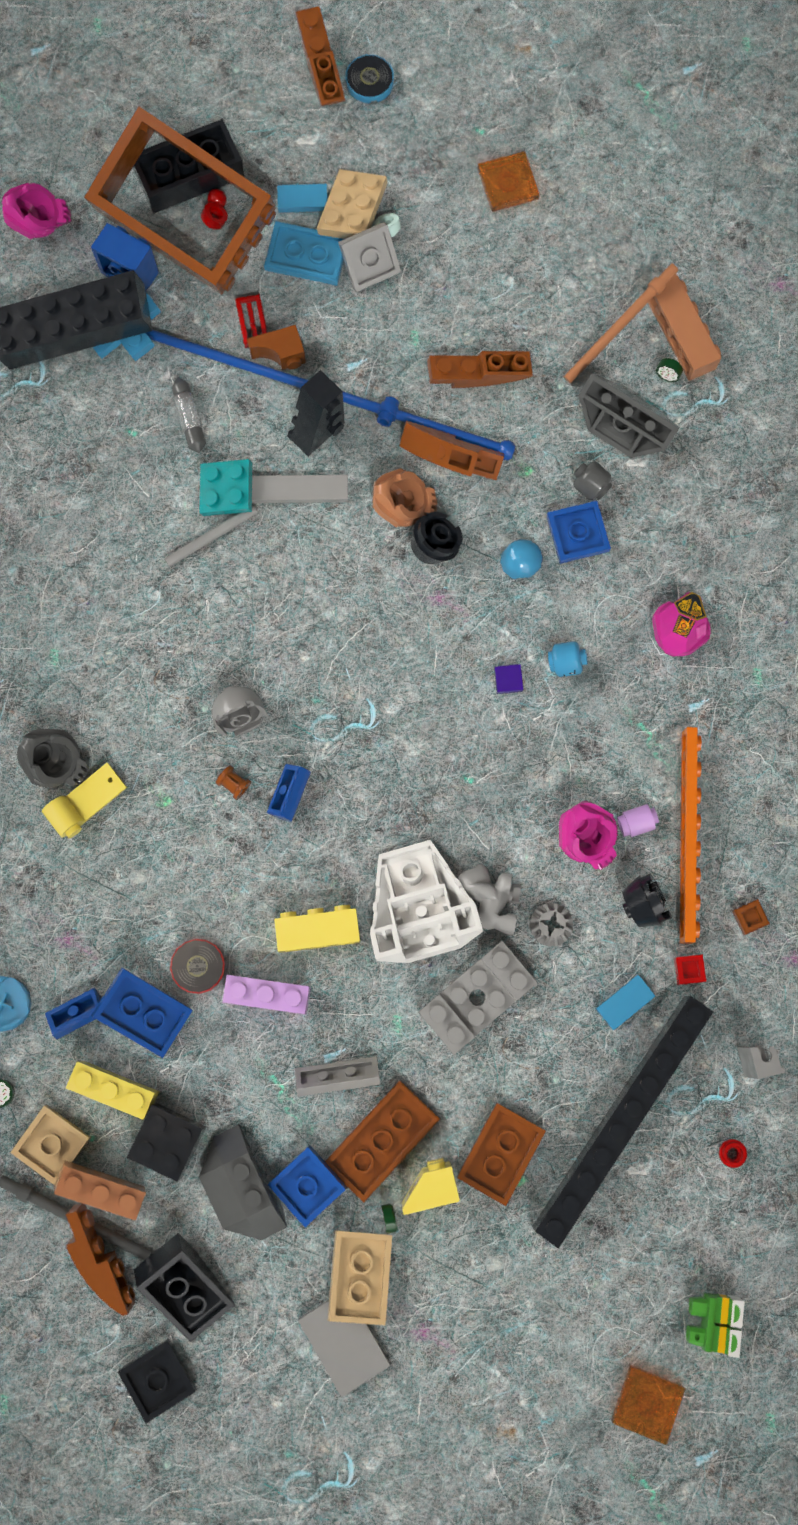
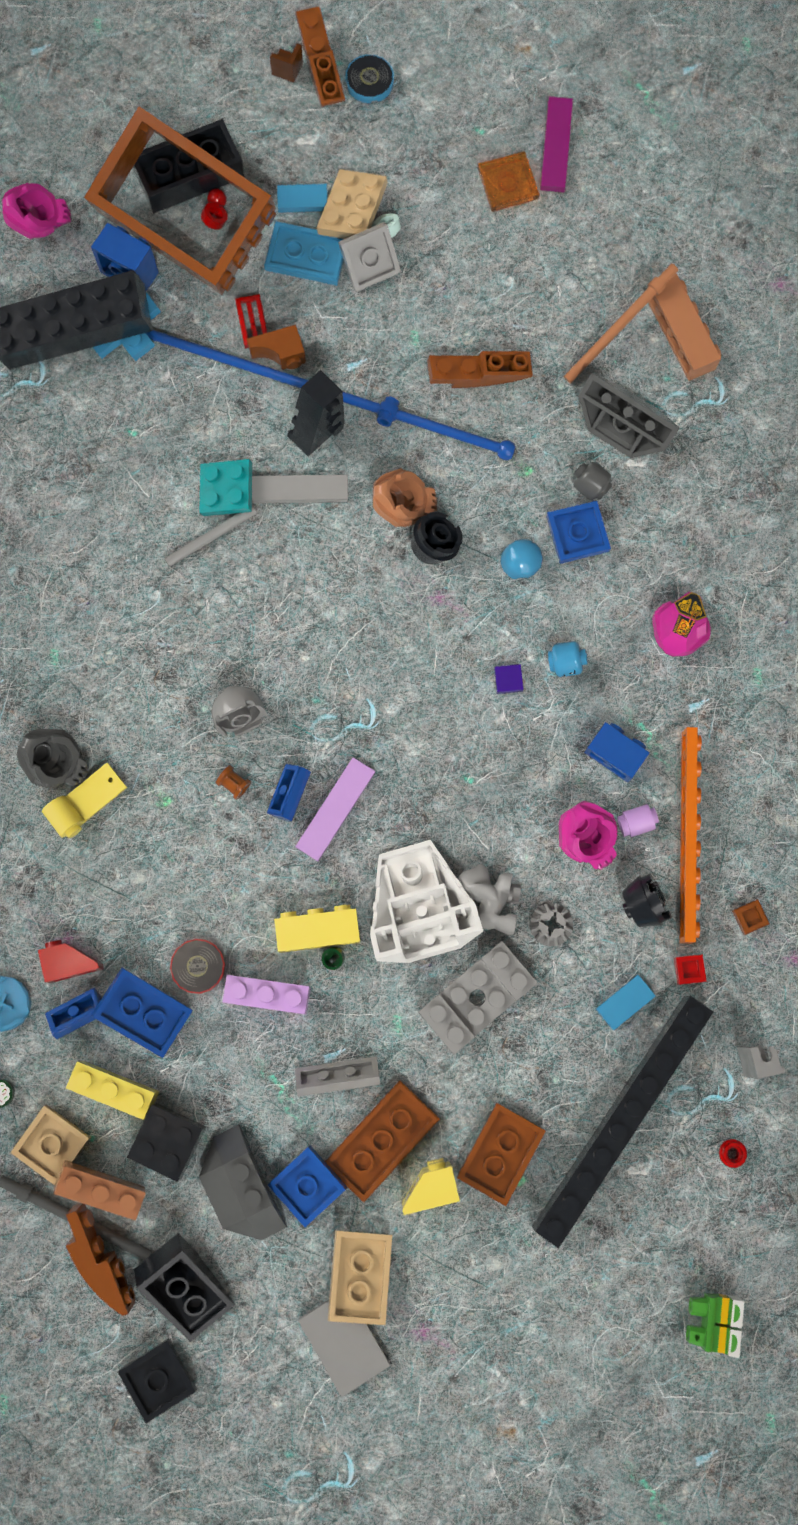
piece [172,377,206,453] -> none
dark green tile [381,1203,397,1234] -> none
dark orange slope [399,421,504,480] -> none
clear orange tile [611,1365,685,1445] -> none
dark green tile [656,358,683,382] -> none
none -> slope [38,940,104,983]
none -> reddish brown panel [270,43,303,83]
none -> lavender tile [295,758,375,862]
none -> dark green hinge [322,947,345,970]
none -> magenta tile [540,96,573,193]
none -> blue brick [584,722,650,783]

